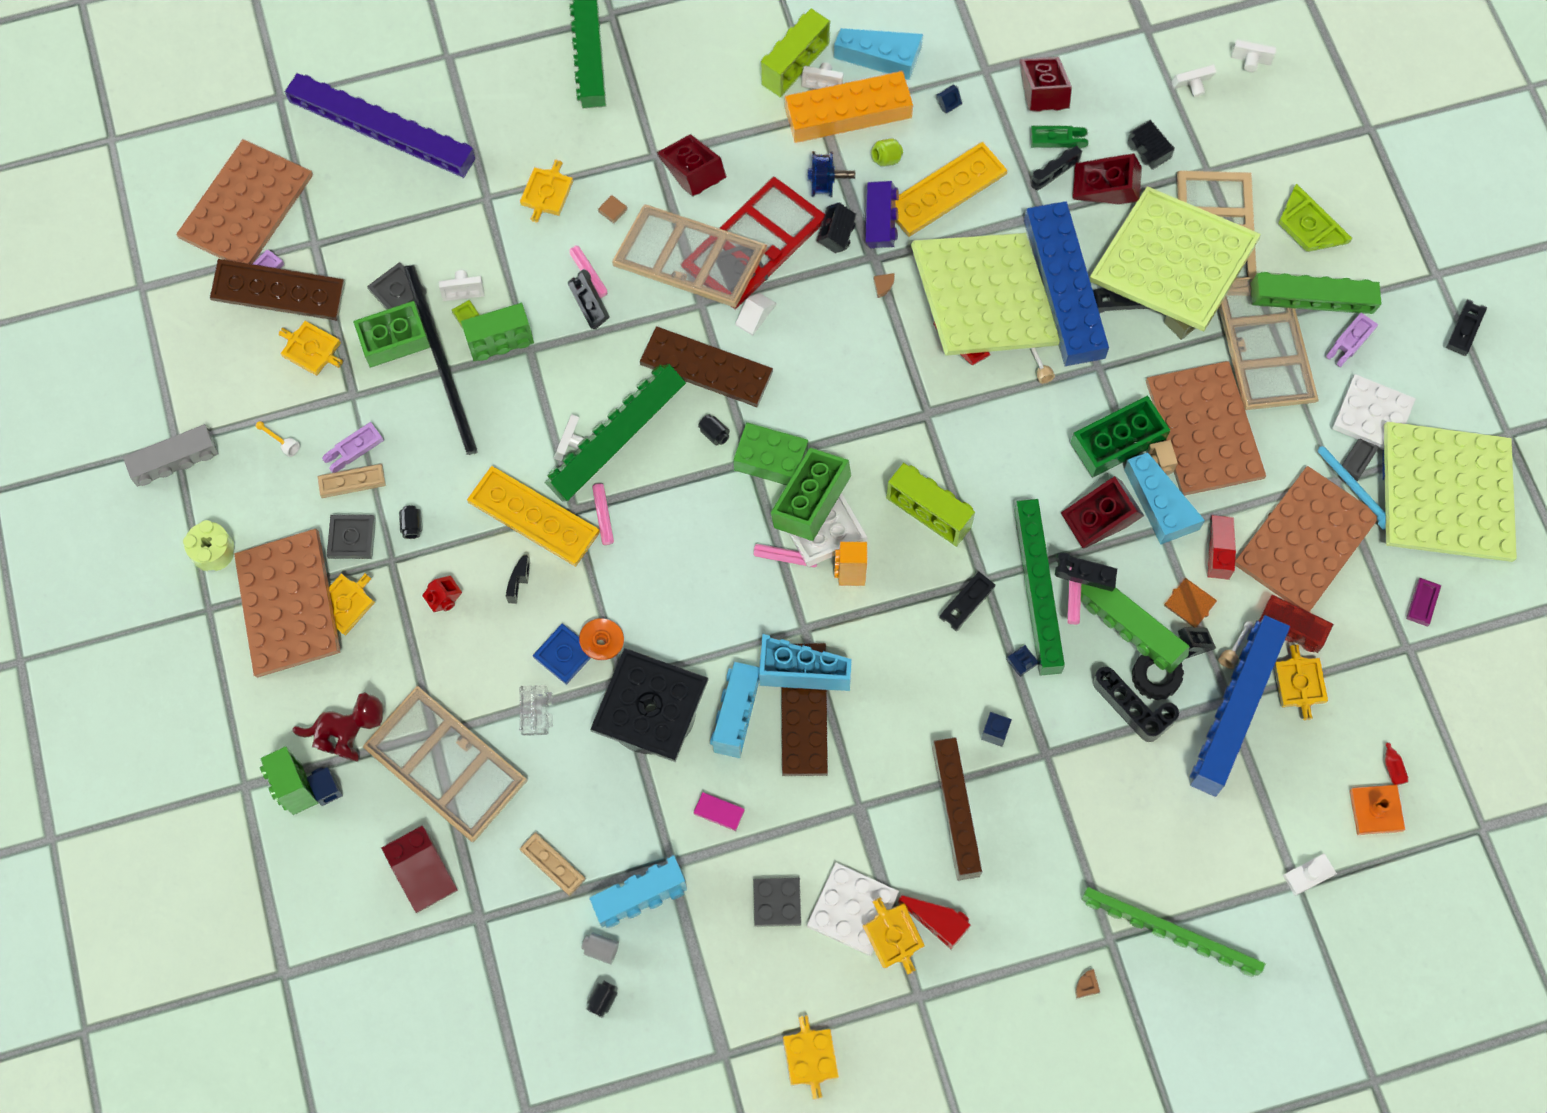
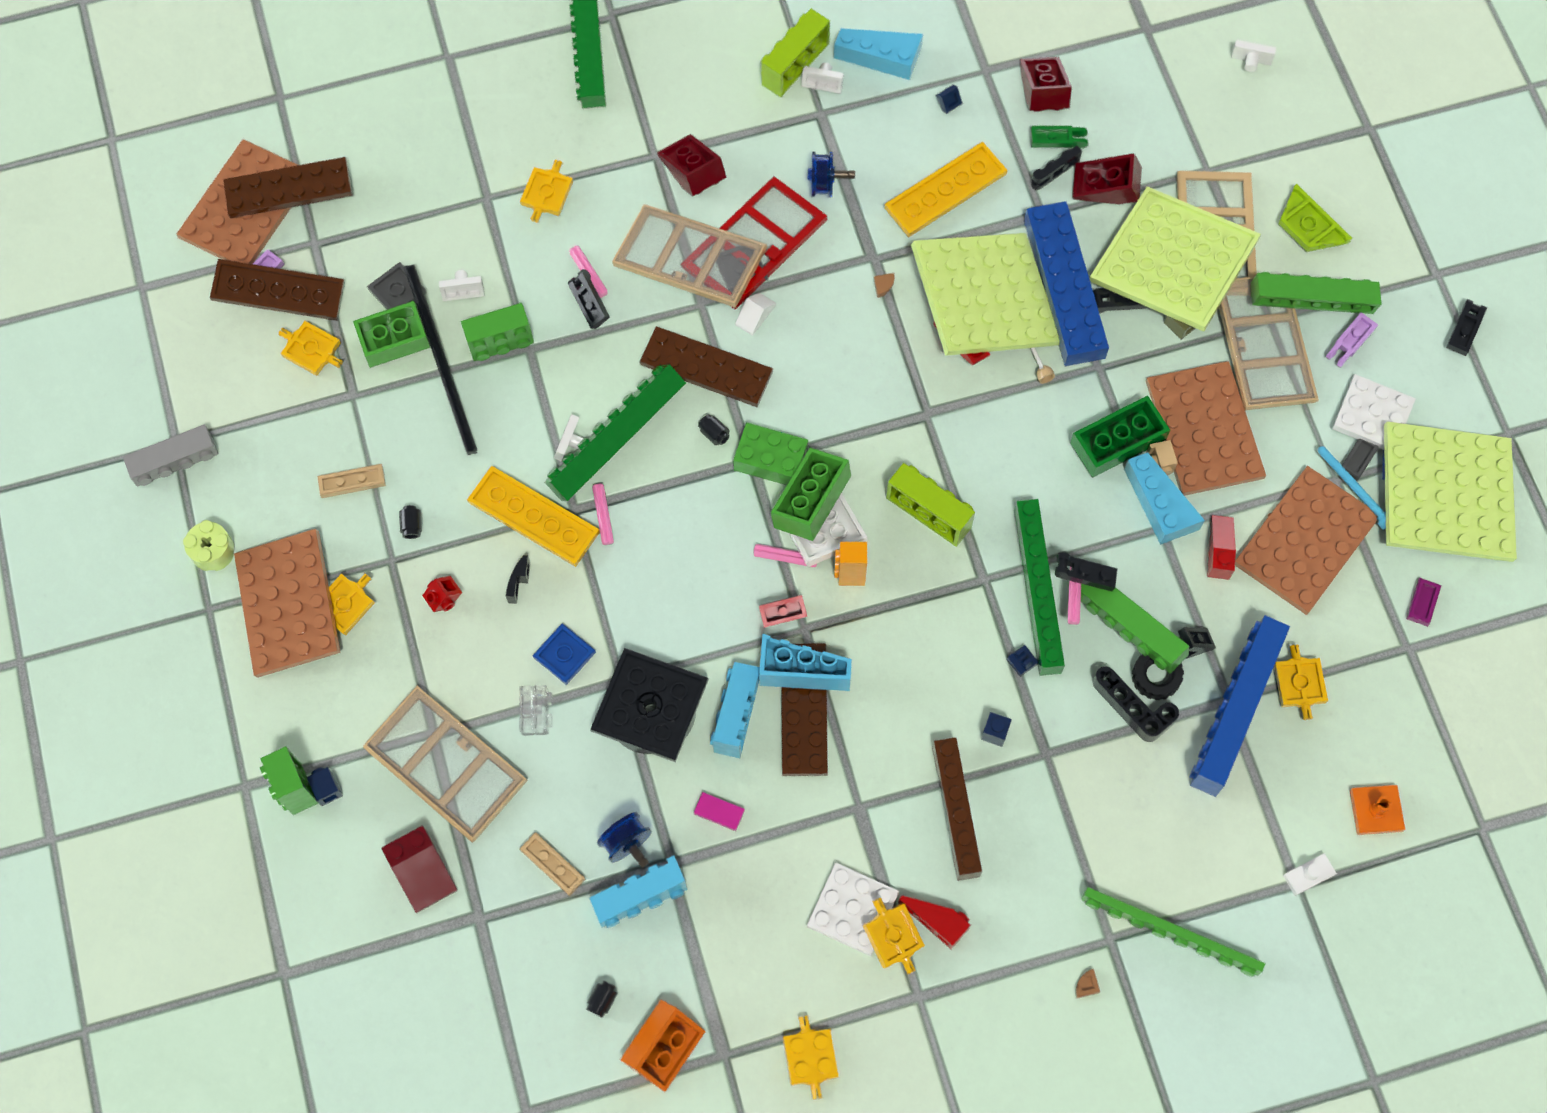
white hinge [256,421,300,457] -> none
dark purple brick [285,73,476,178] -> none
dark red animal [293,692,383,762] -> none
lavender hinge [322,422,384,473] -> none
dark grey plate [327,515,375,559] -> none
lime tile [452,300,479,329] -> none
orange dish [579,618,624,660] -> none
light grey brick [581,932,619,964] -> none
medium nougat tile [598,195,627,224] -> none
dark grey plate [753,878,801,927] -> none
light orange brick [785,71,913,143] -> none
black brick [817,202,856,254] -> none
dark purple brick [866,181,899,248] -> none
lime head [871,138,903,167] -> none
black plate [939,571,996,632] -> none
dark red slope [1061,476,1144,549] -> none
black brick [1128,120,1175,169] -> none
clear orange piece [1164,578,1217,628] -> none
white tile [1171,65,1216,97] -> none
tan hinge [1218,621,1253,669] -> none
clear red brick [1258,594,1334,653] -> none
red piece [1385,743,1408,785] -> none
none -> reddish brown plate [223,157,353,219]
none -> clear blue wheel [597,812,652,869]
none -> orange slope [620,1000,706,1092]
none -> brick [759,595,808,628]

